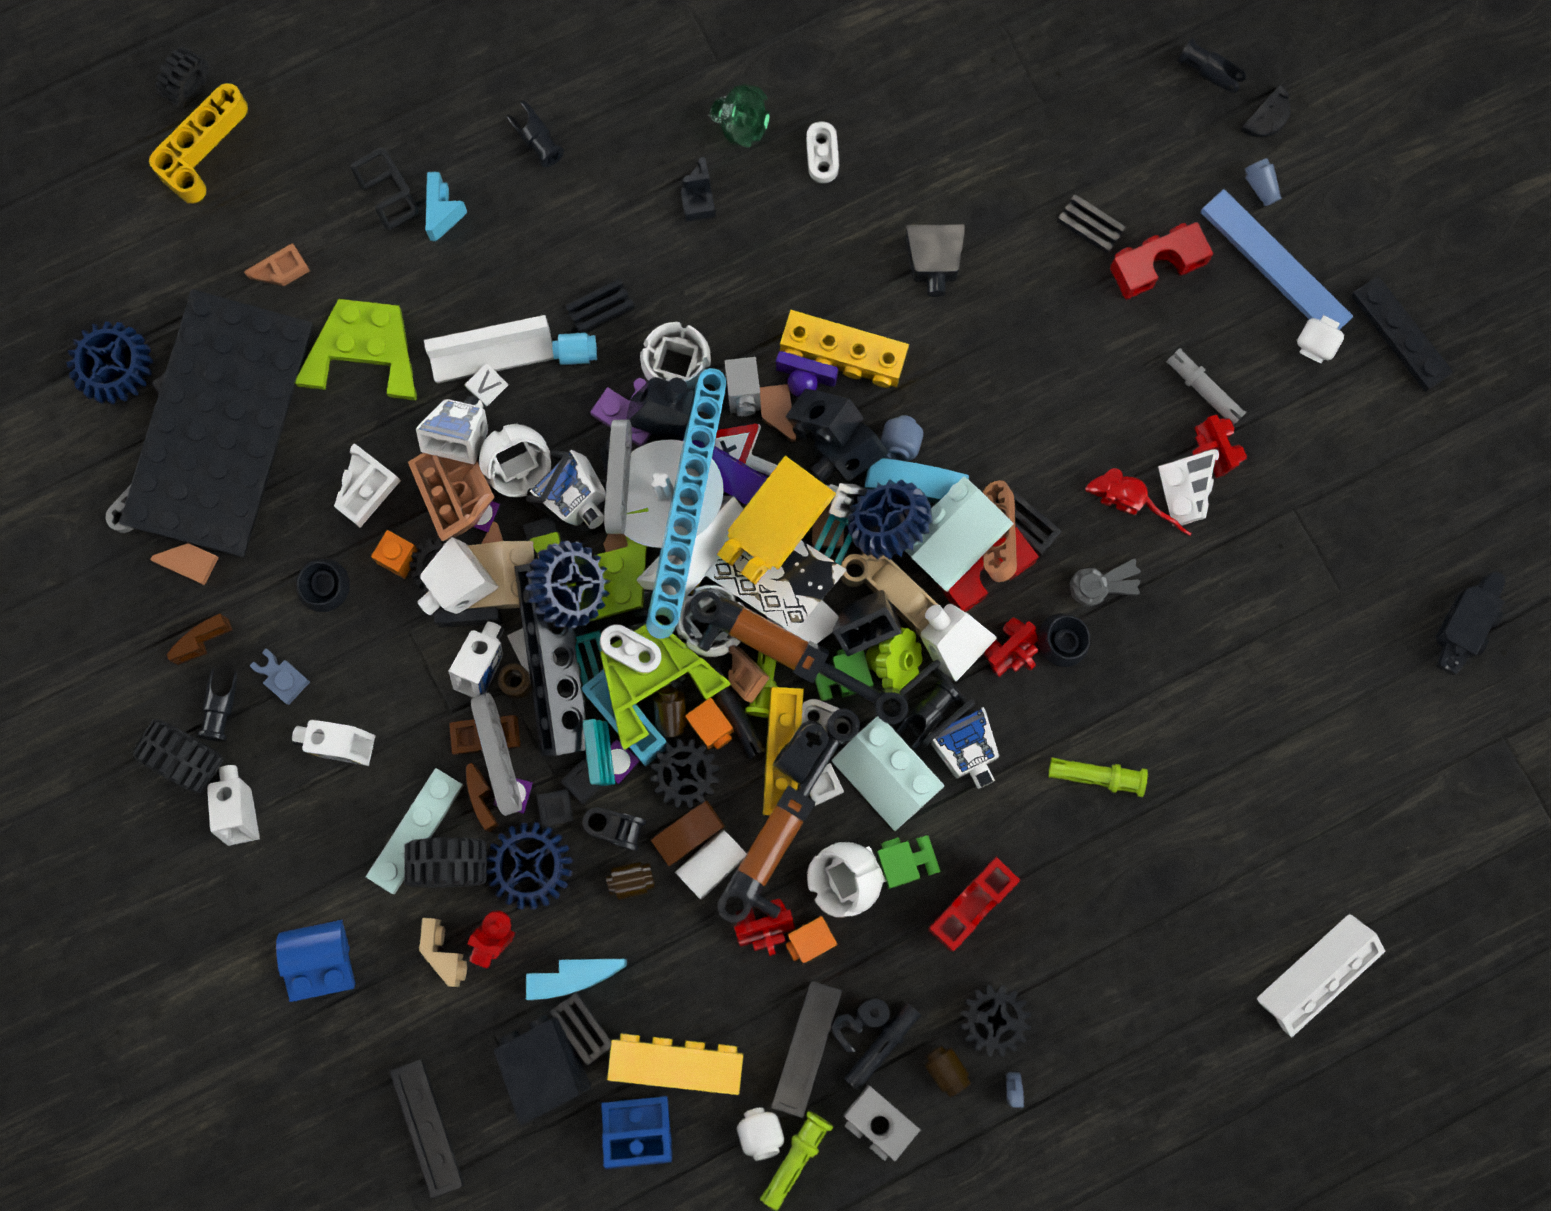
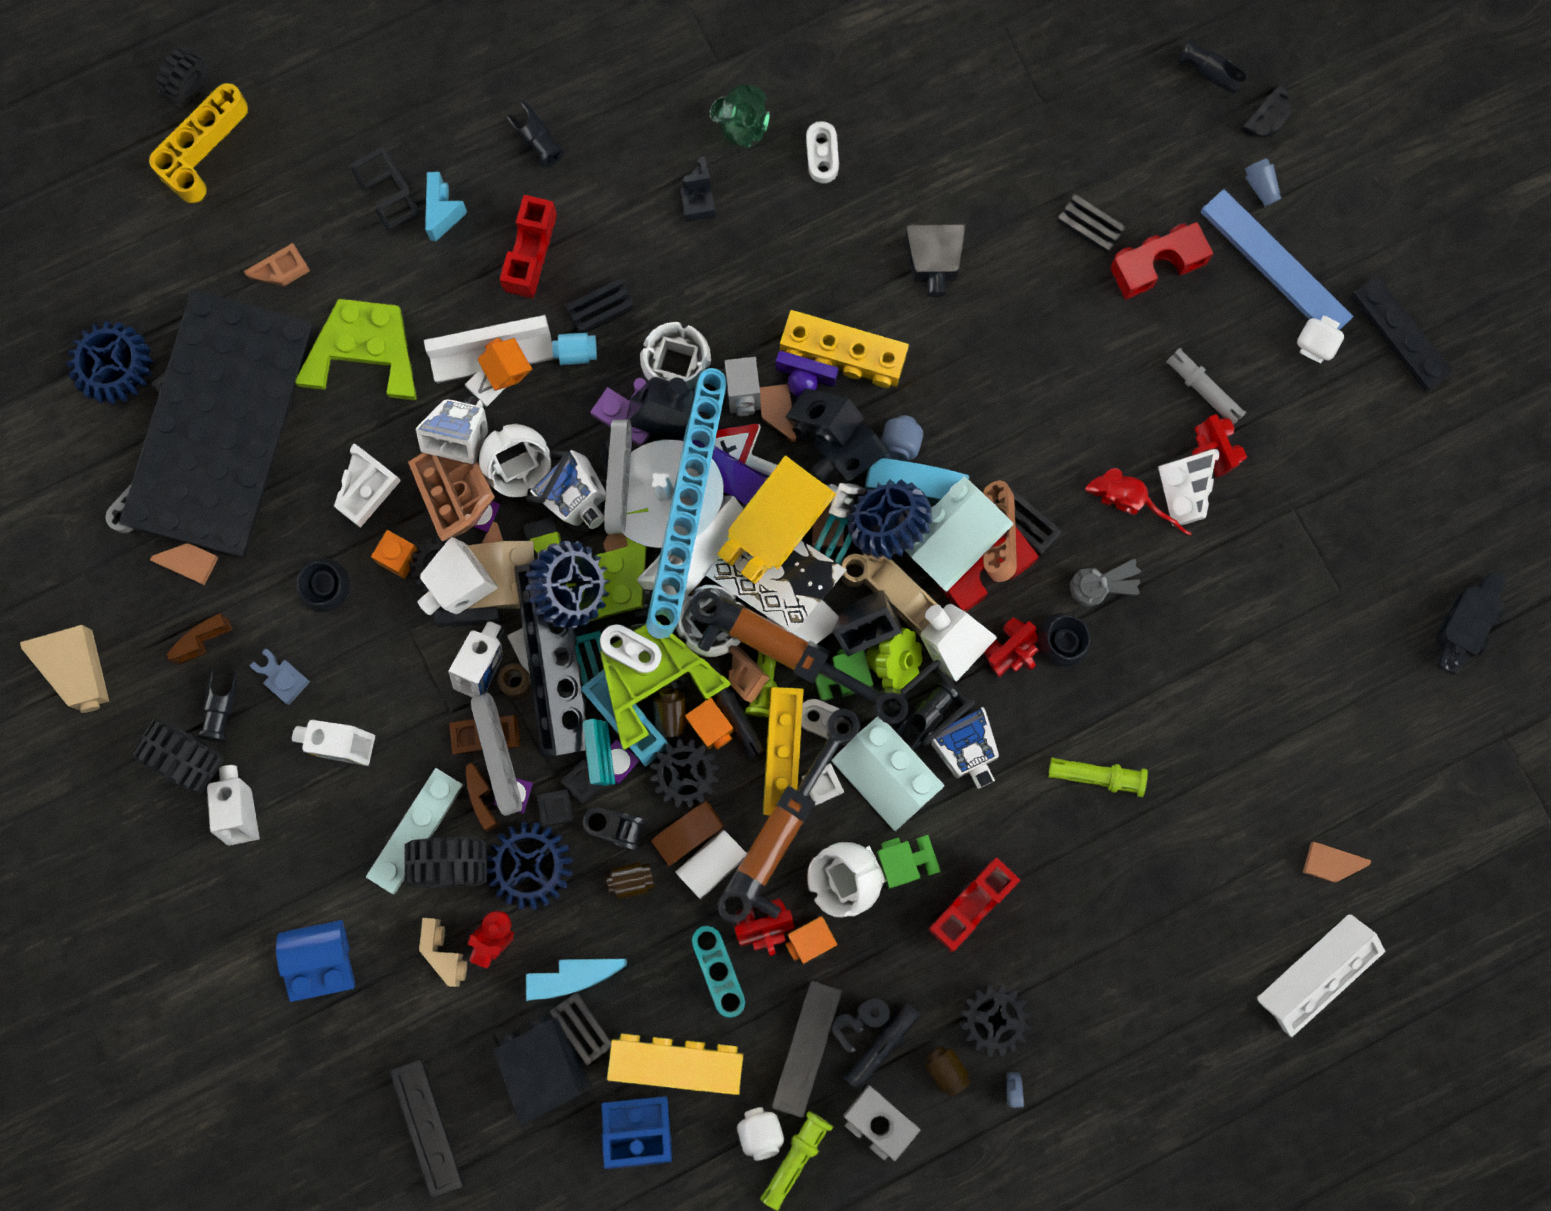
black piece [773,721,828,784] -> none
none -> tan slope [20,625,109,713]
none -> orange brick [477,337,532,391]
none -> red arch [499,195,557,299]
none -> teal beam [692,926,745,1017]
none -> nougat tile [1303,842,1371,883]

